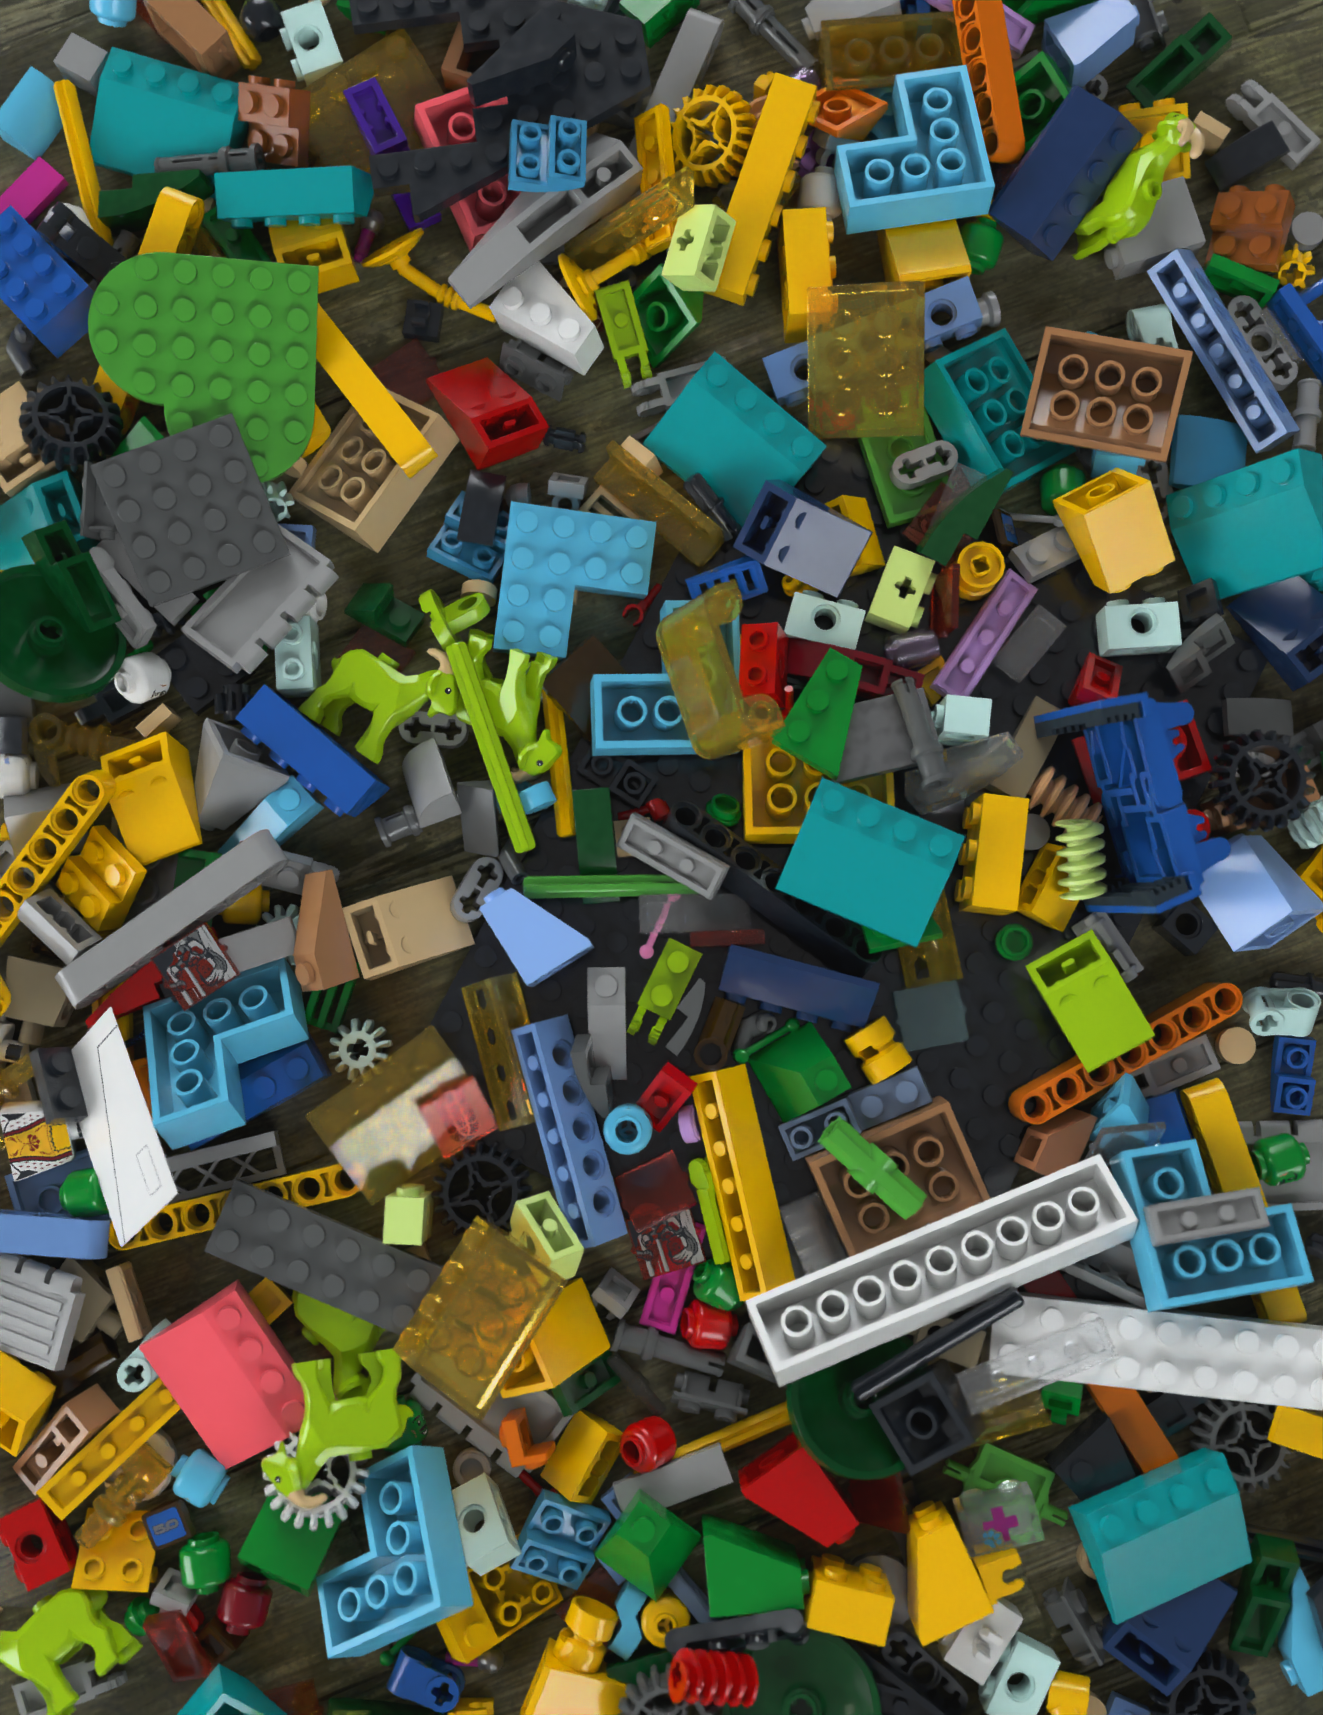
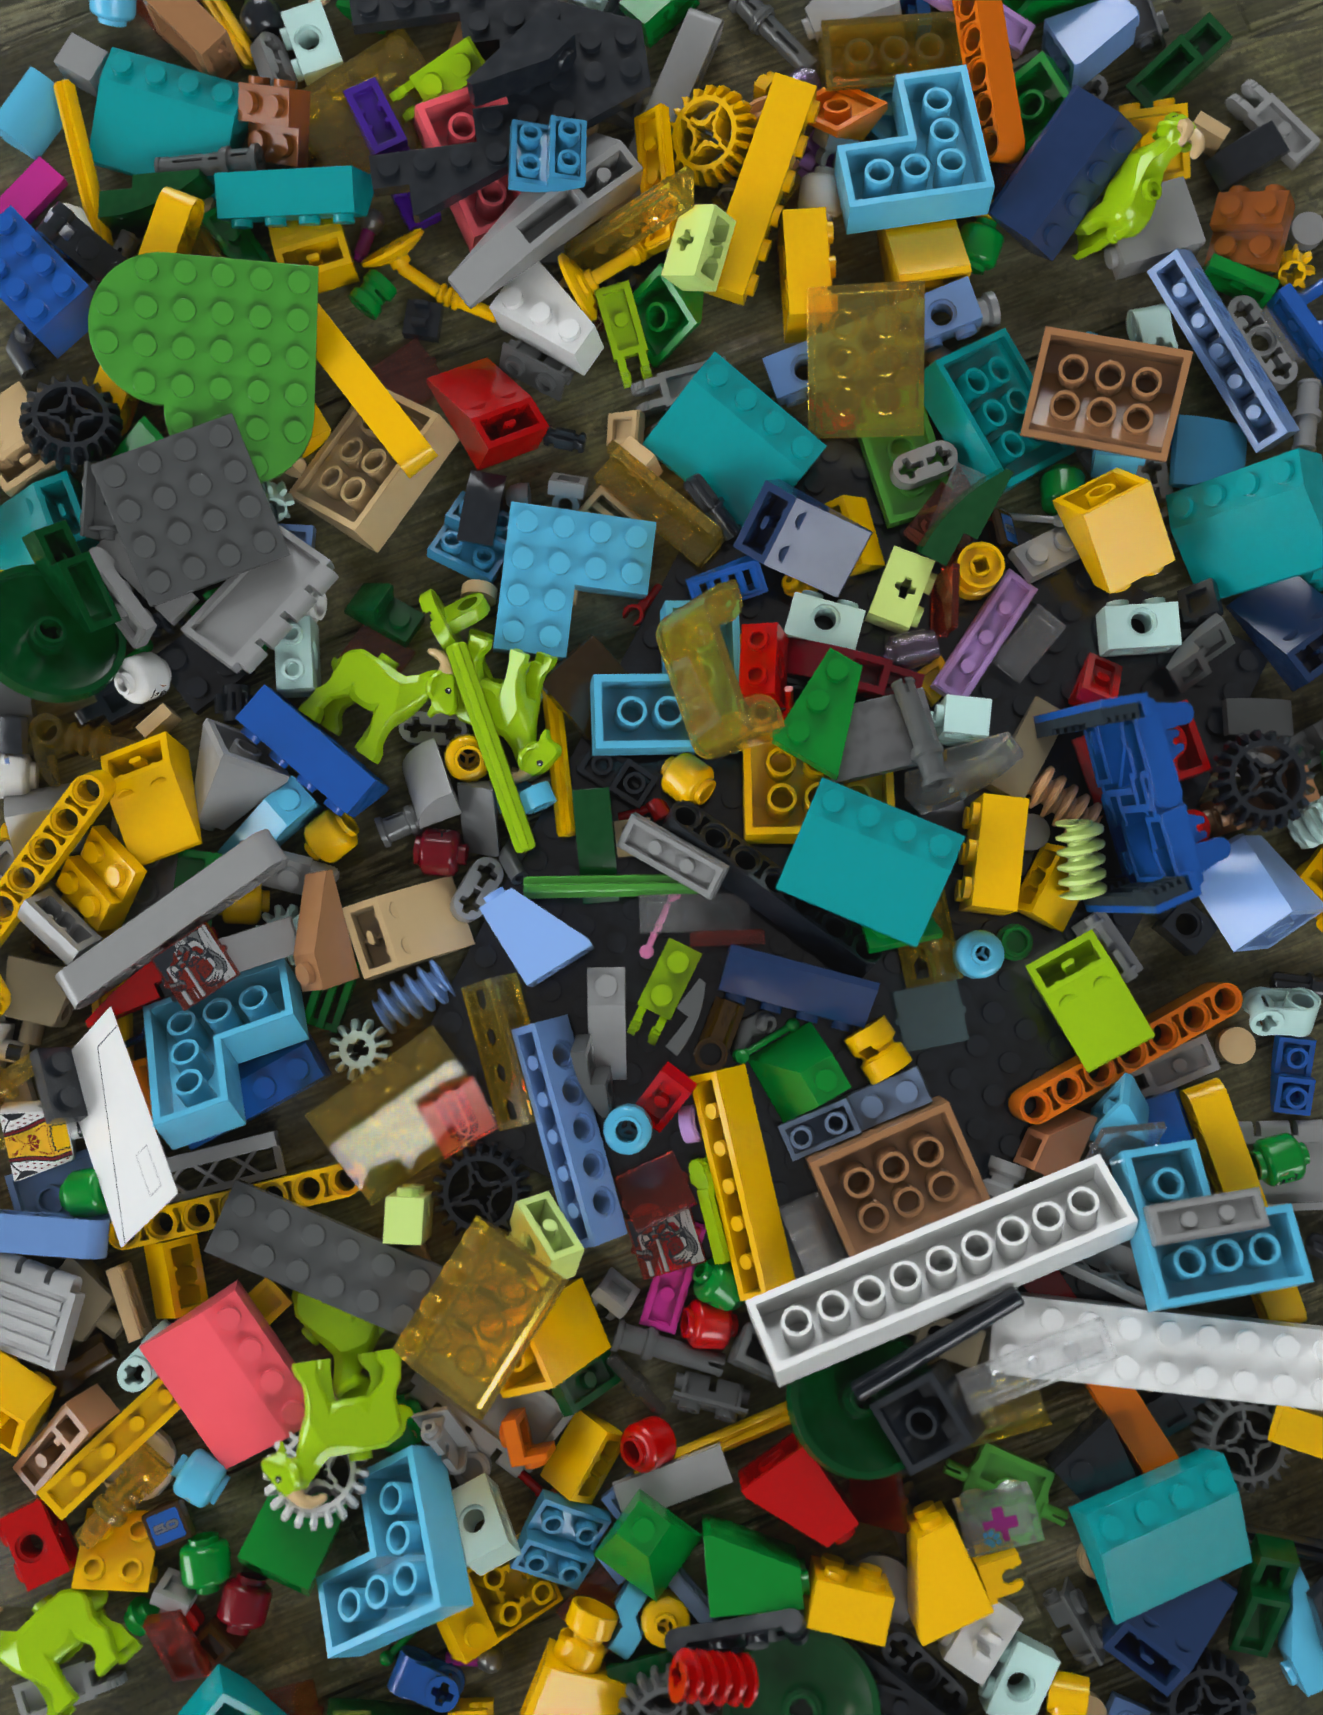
green plate [705,794,741,827] -> none
bright green piece [818,1116,927,1220] -> none
green plate [1040,1379,1083,1426] -> none
none -> yellow brick [144,1234,209,1319]
none -> light grey beam [250,31,298,89]
none -> yellow head [304,809,359,863]
none -> green wheel [348,268,398,320]
none -> medium blue piece [372,959,456,1034]
none -> lime hinge [389,36,485,122]
none -> light grey hinge [412,1406,478,1475]
none -> dark red head [413,828,469,877]
none -> yellow head [444,733,488,782]
none -> tan tile [606,409,645,452]
none -> yellow head [660,752,716,805]
none -> medium azure head [952,930,1005,979]
none -> light grey wheel [983,1155,1027,1197]

